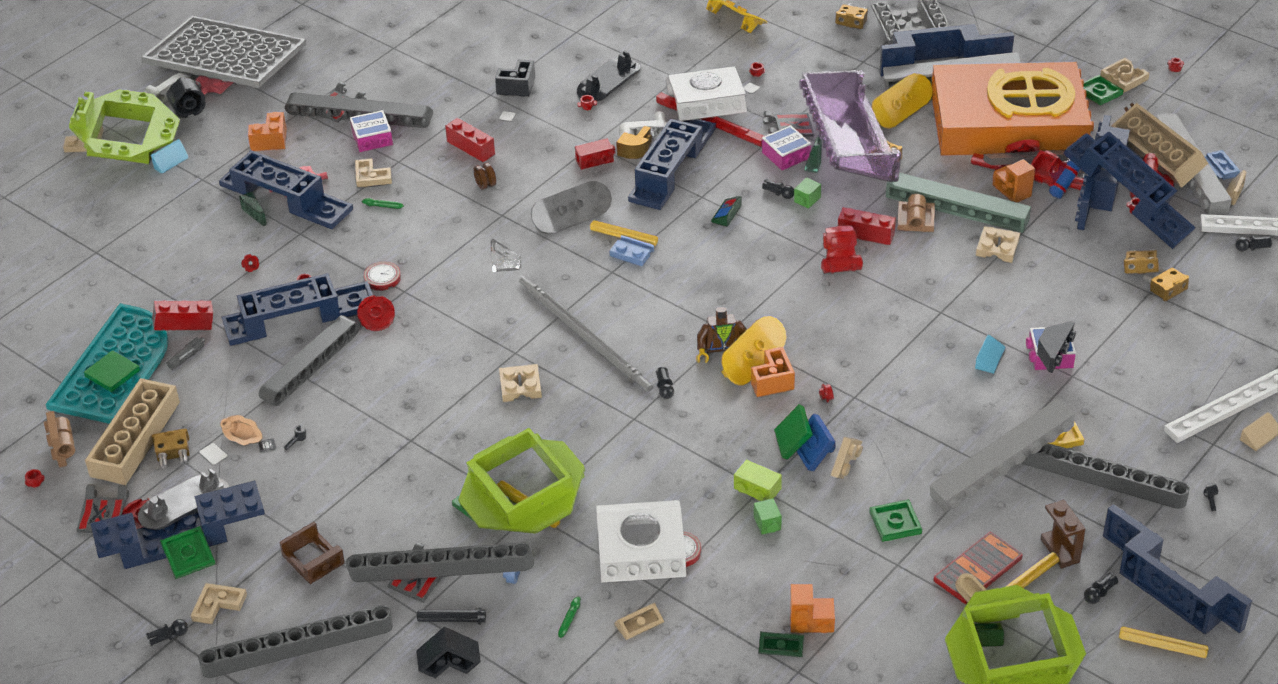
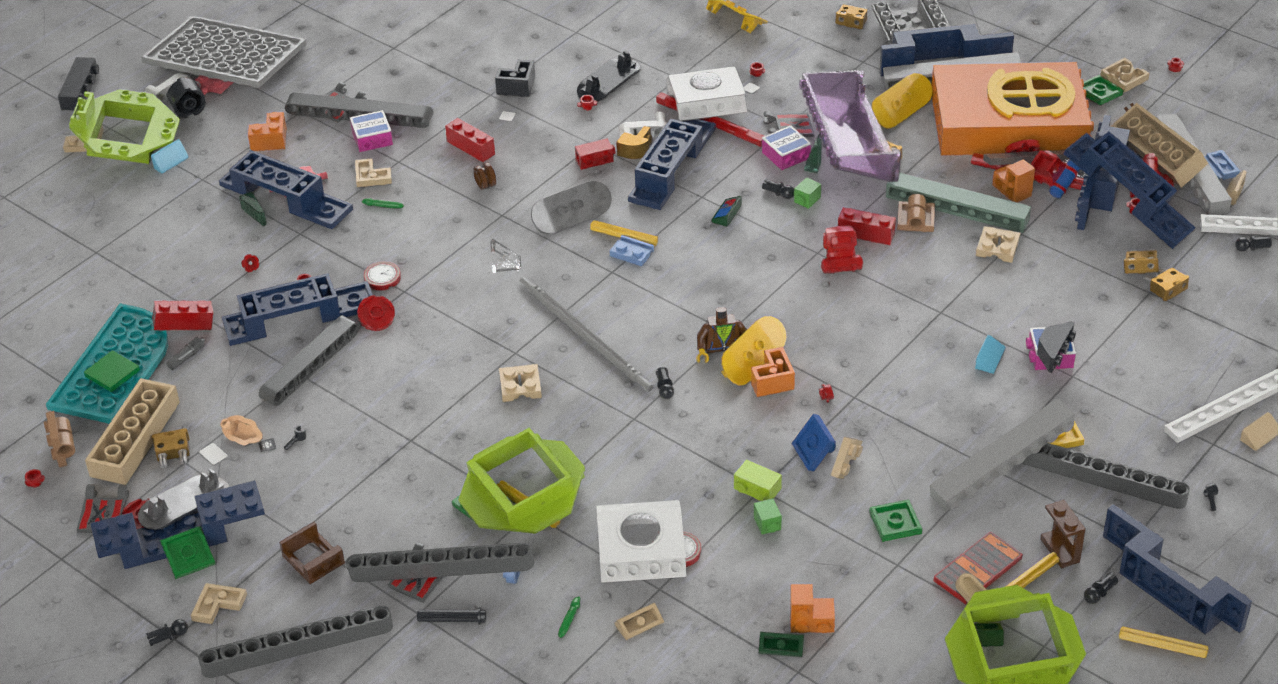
black brick [416,626,481,679] -> none
green tile [774,404,812,460] -> none
none -> black brick [58,57,99,110]

